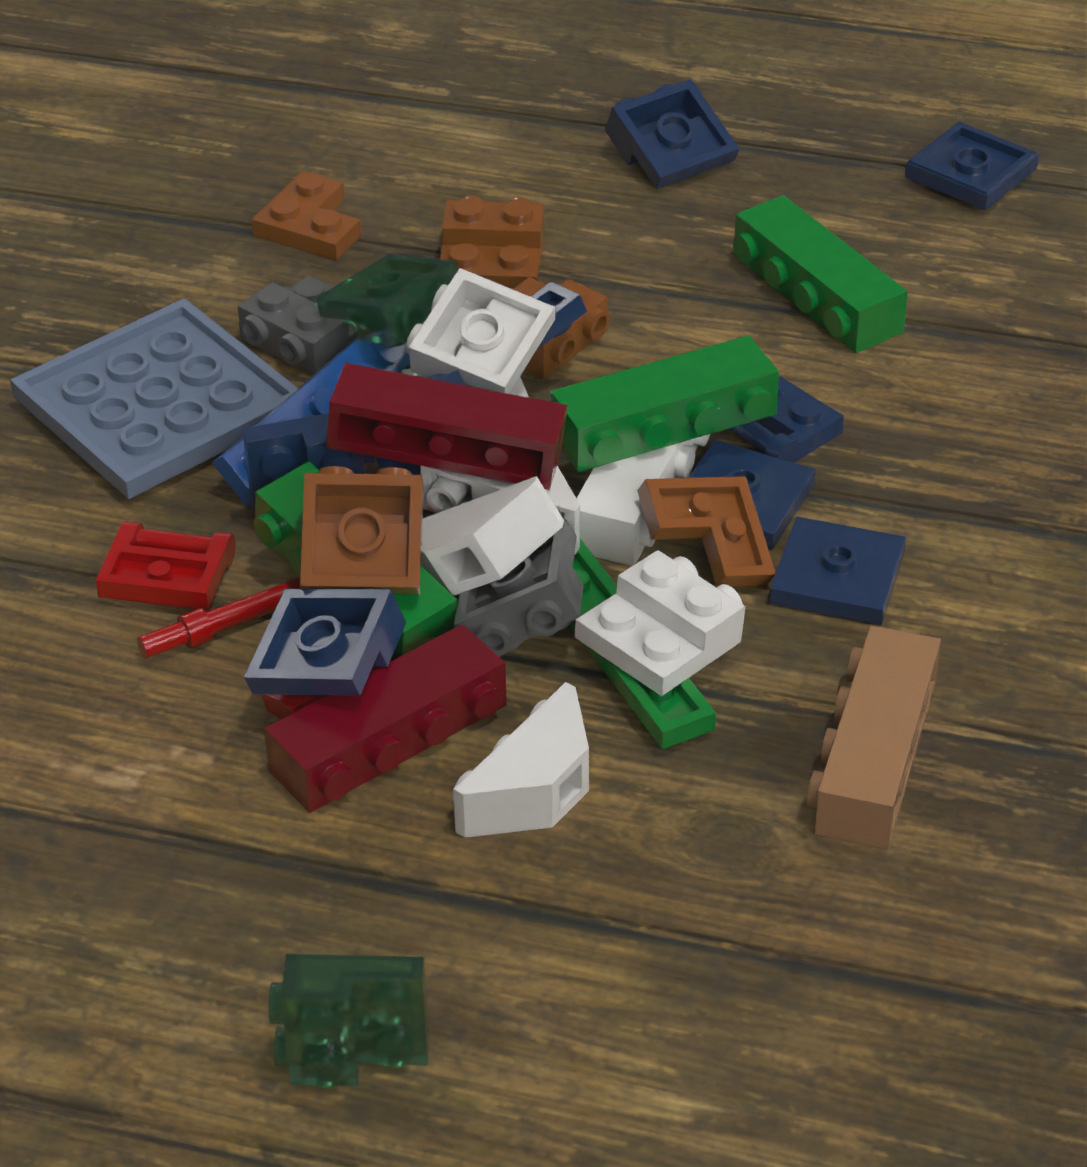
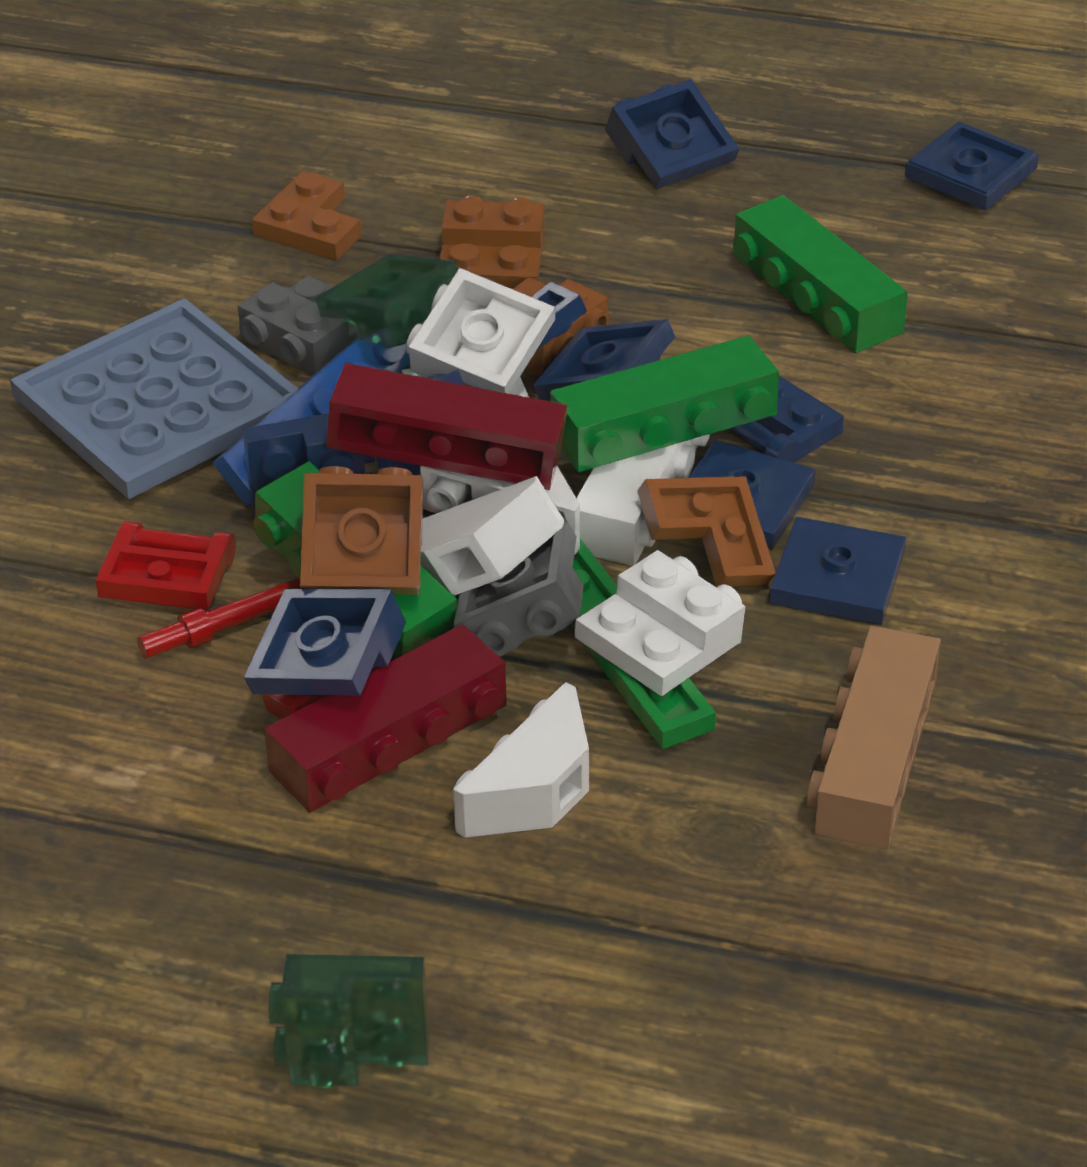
none -> dark blue plate [533,319,675,402]

